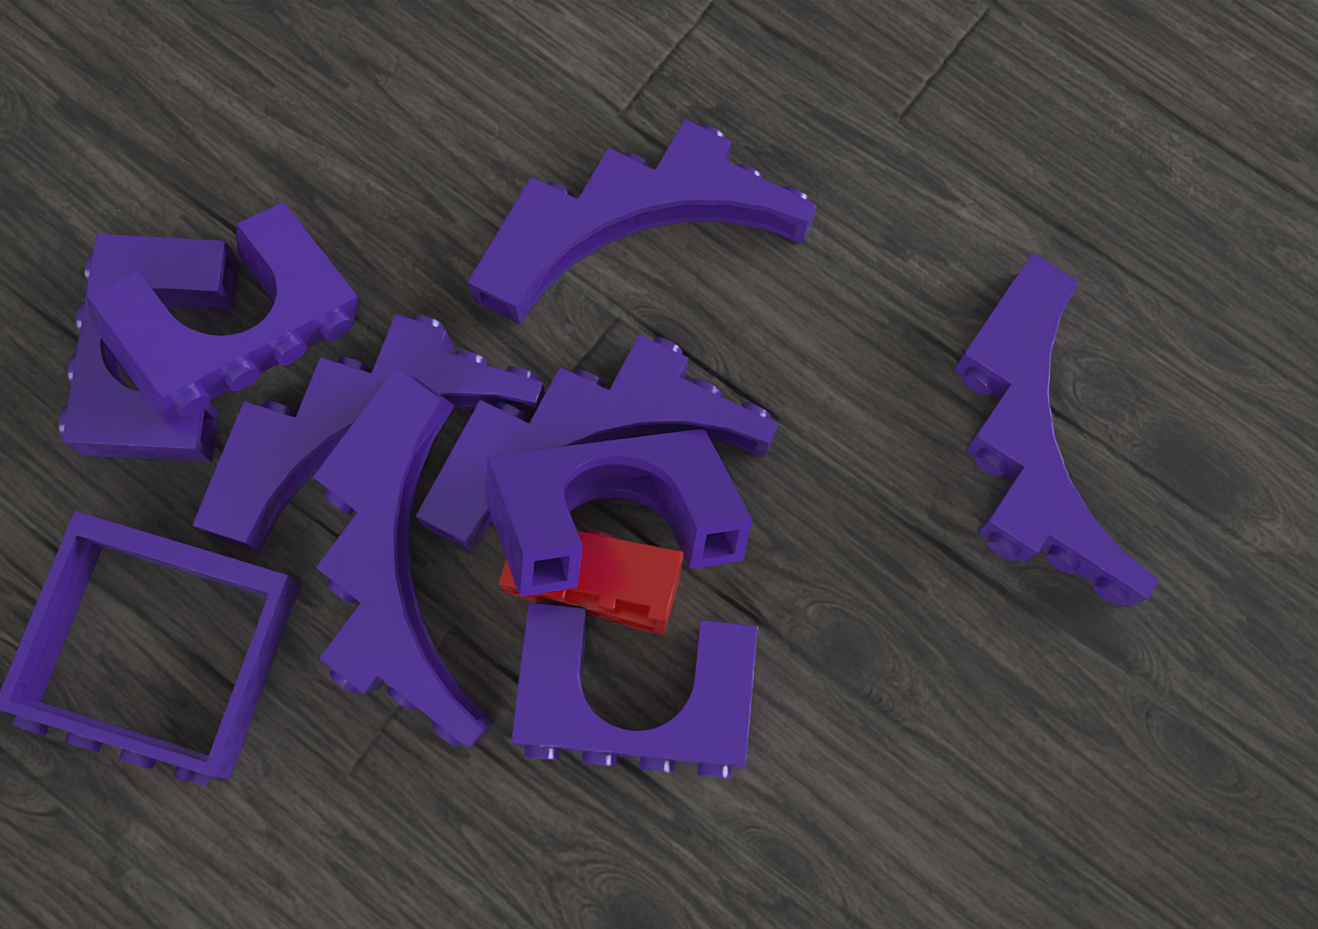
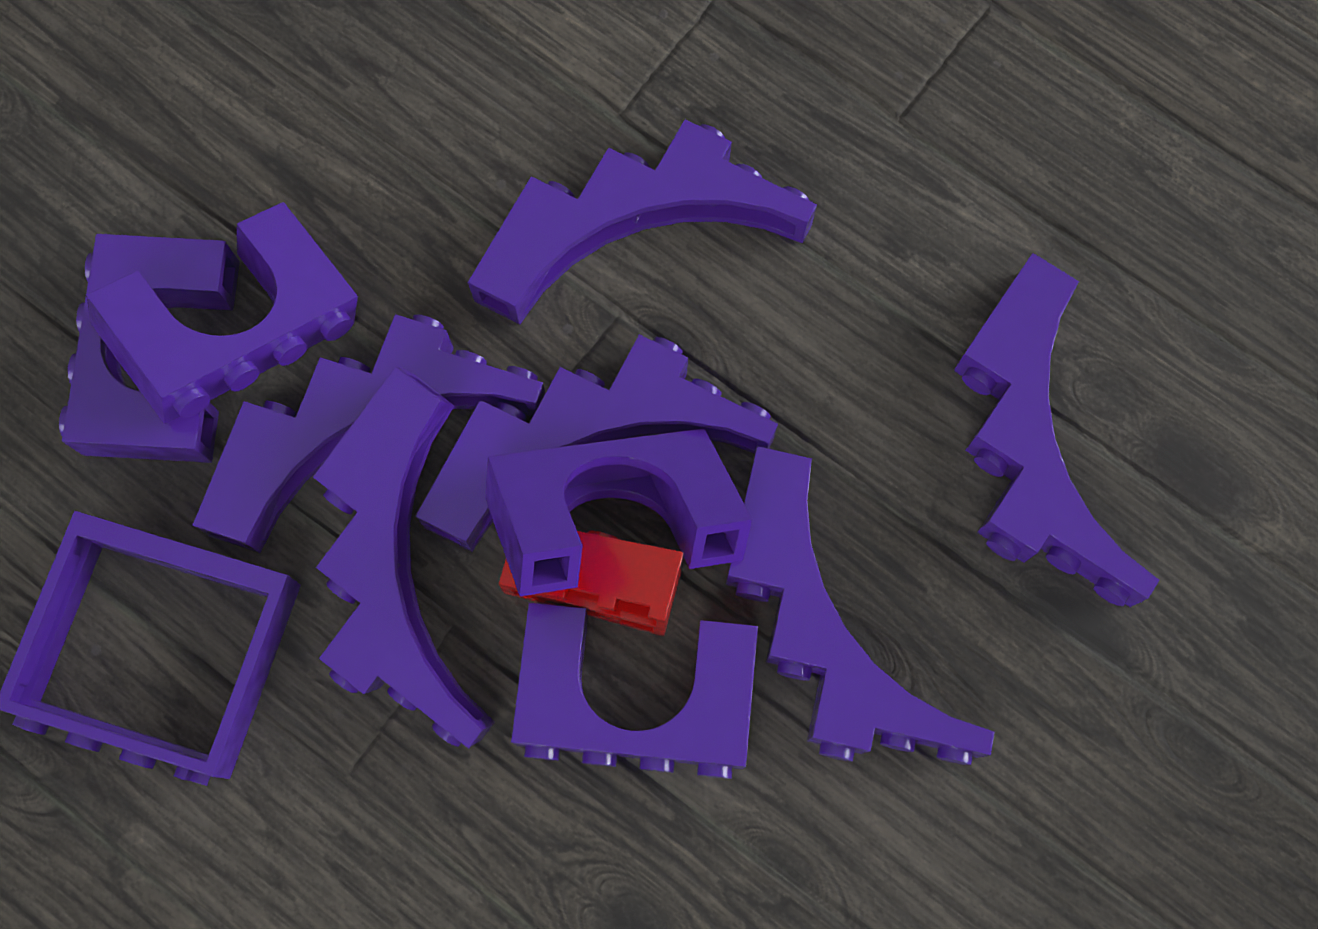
none -> dark purple arch [726,446,995,765]

